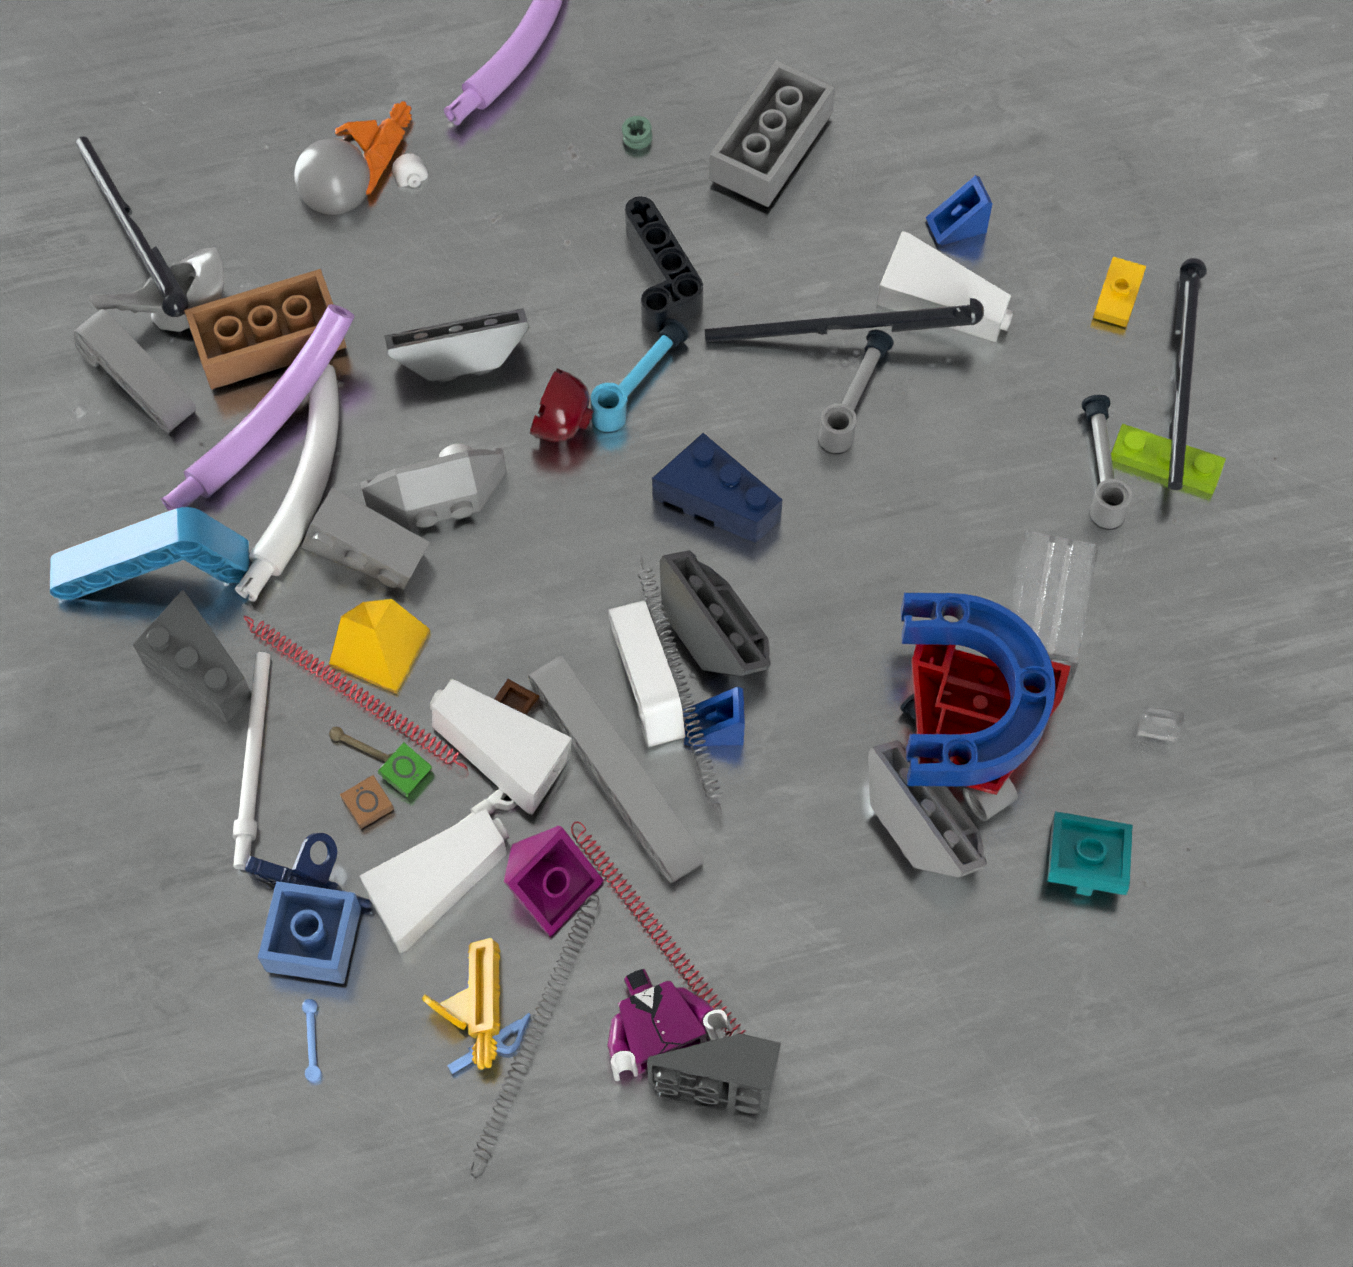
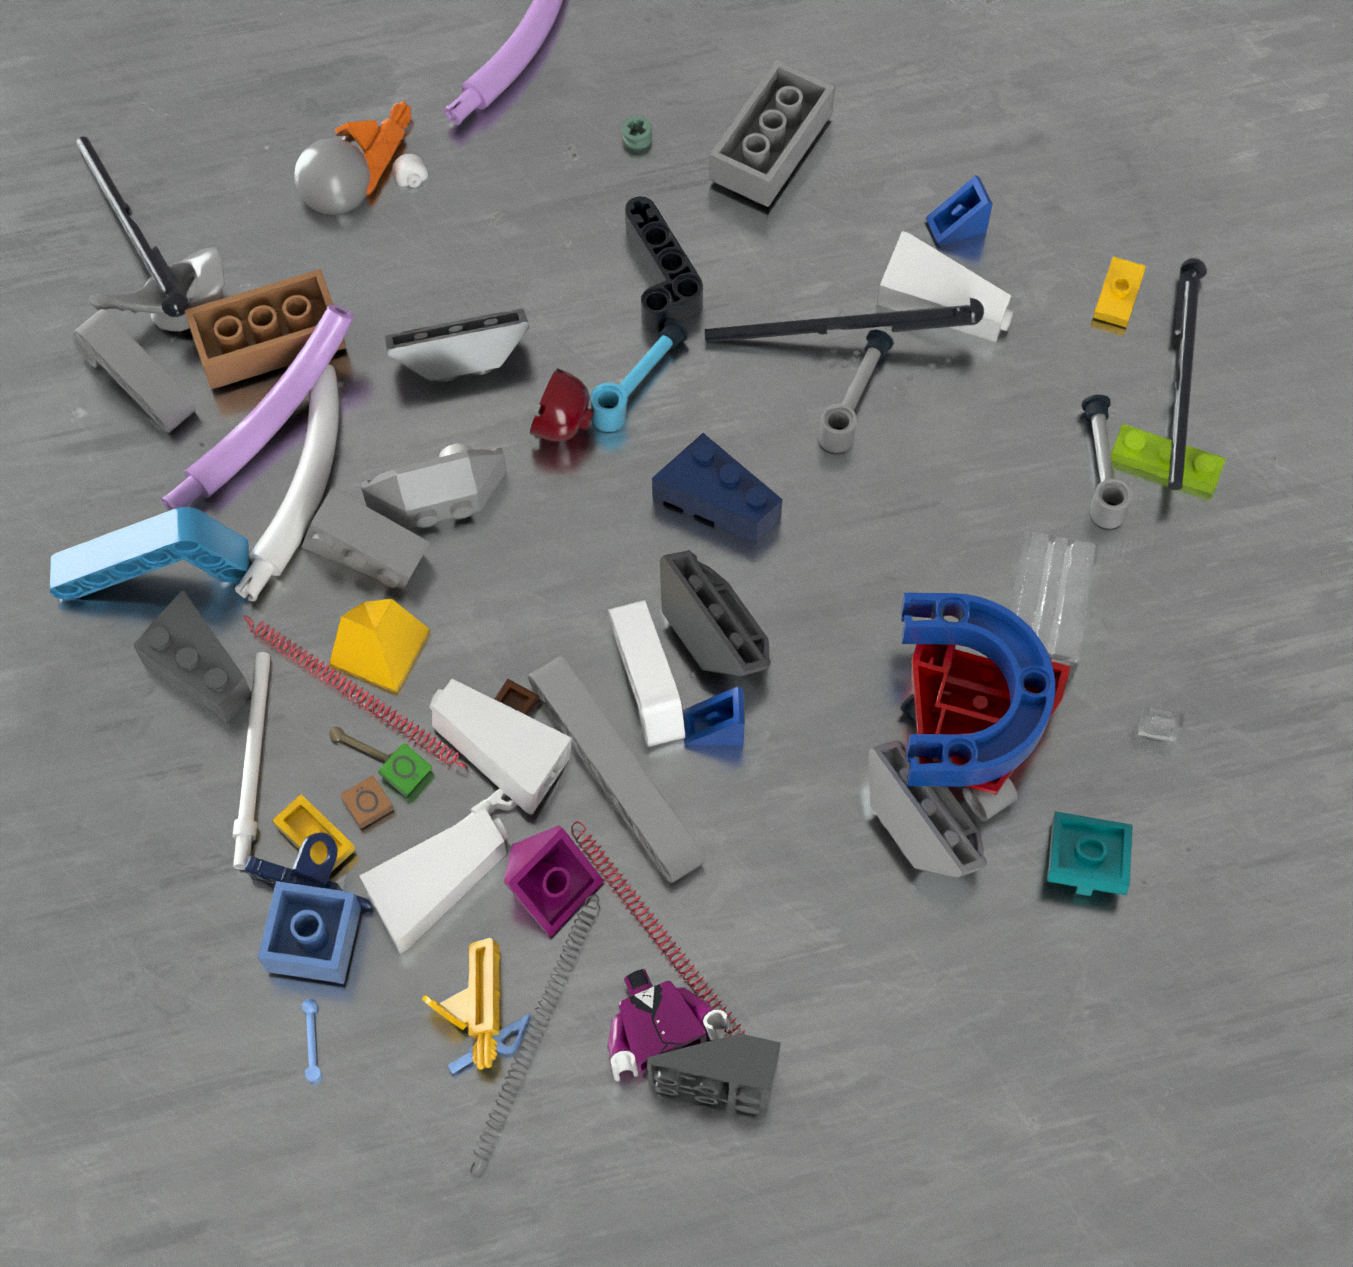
light grey piece [638,556,722,815] -> none
none -> yellow plate [272,794,356,871]

